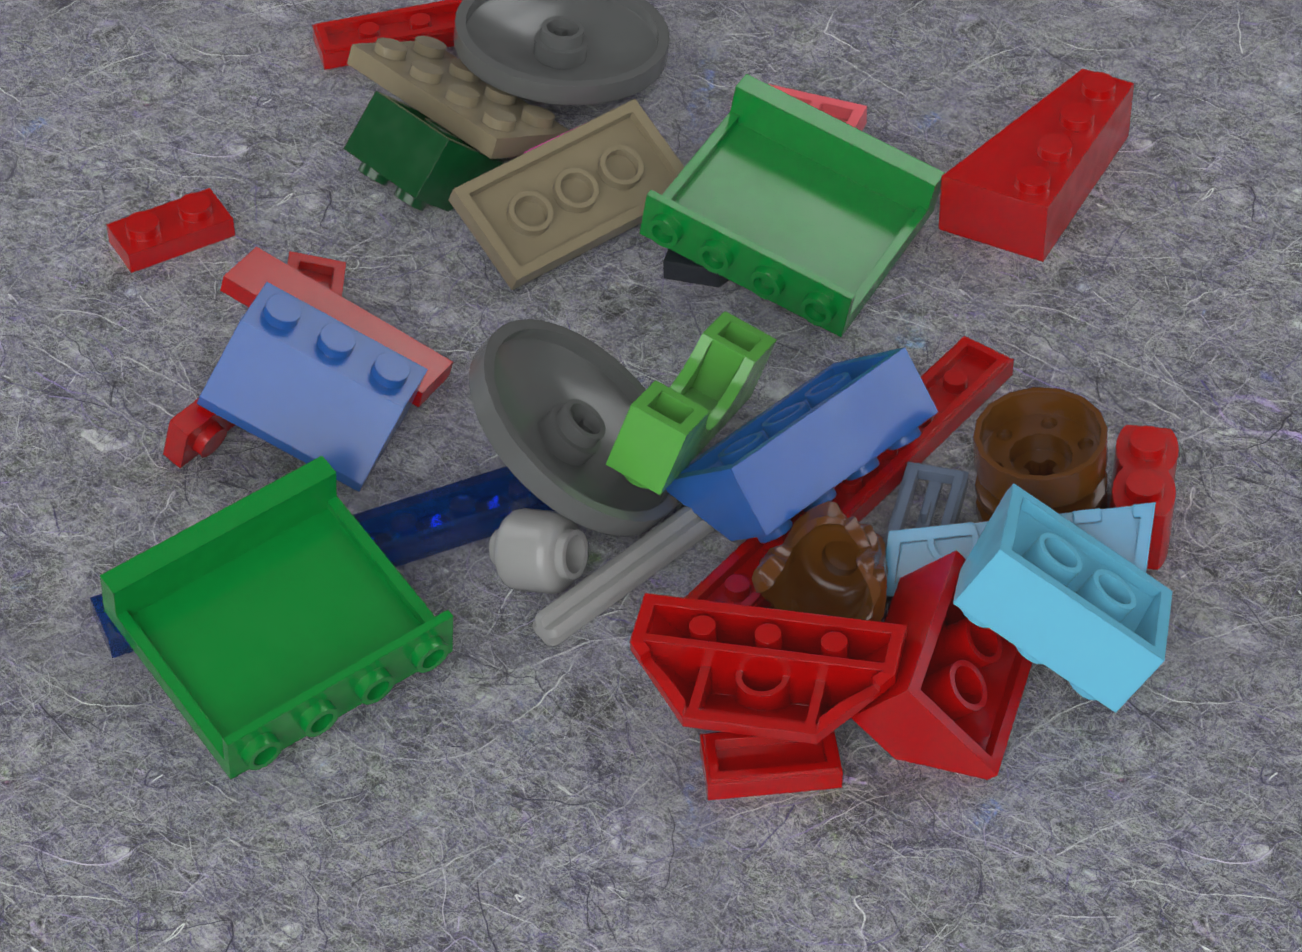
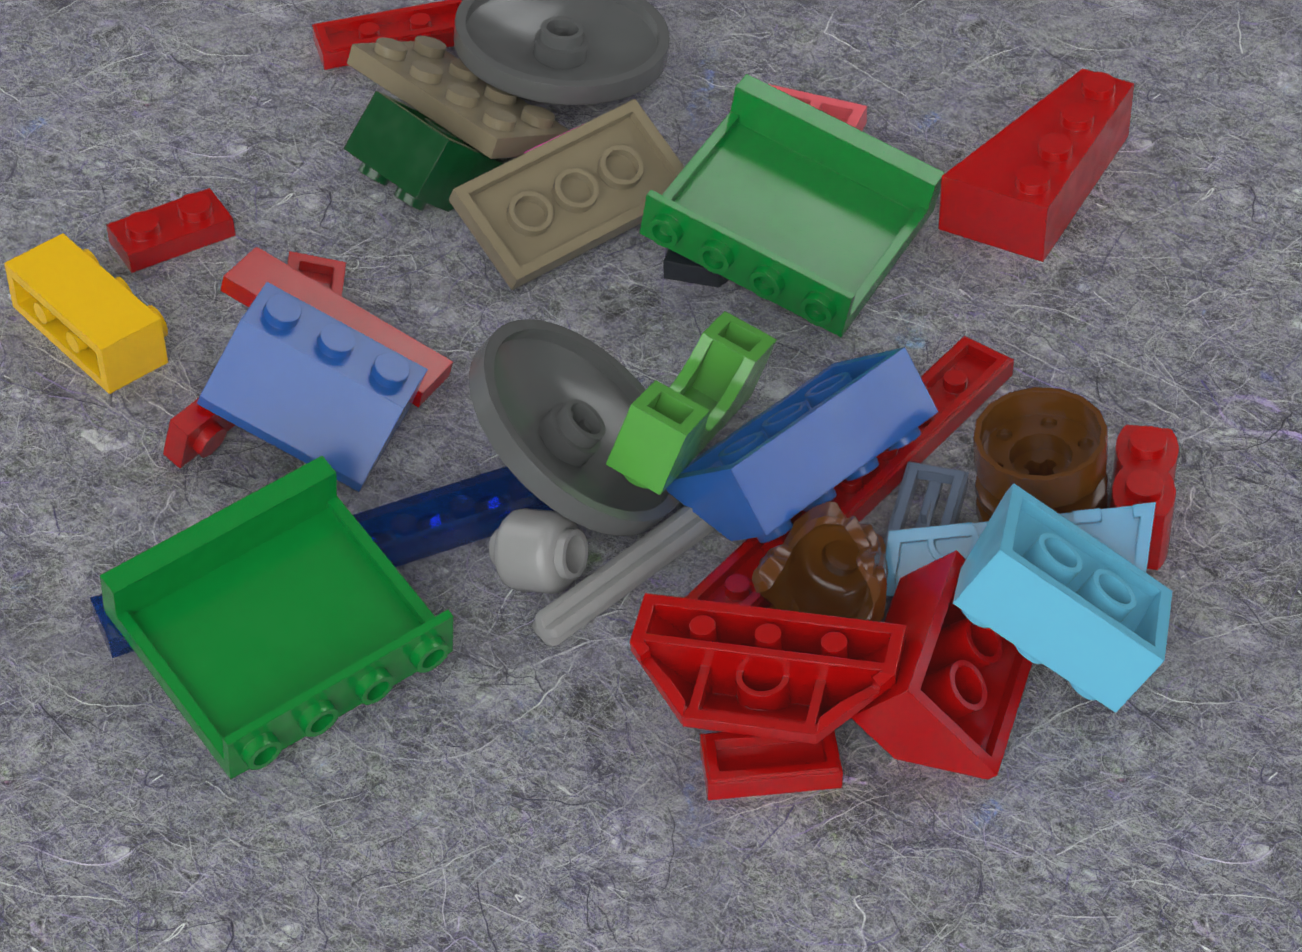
none -> yellow brick [4,233,168,394]

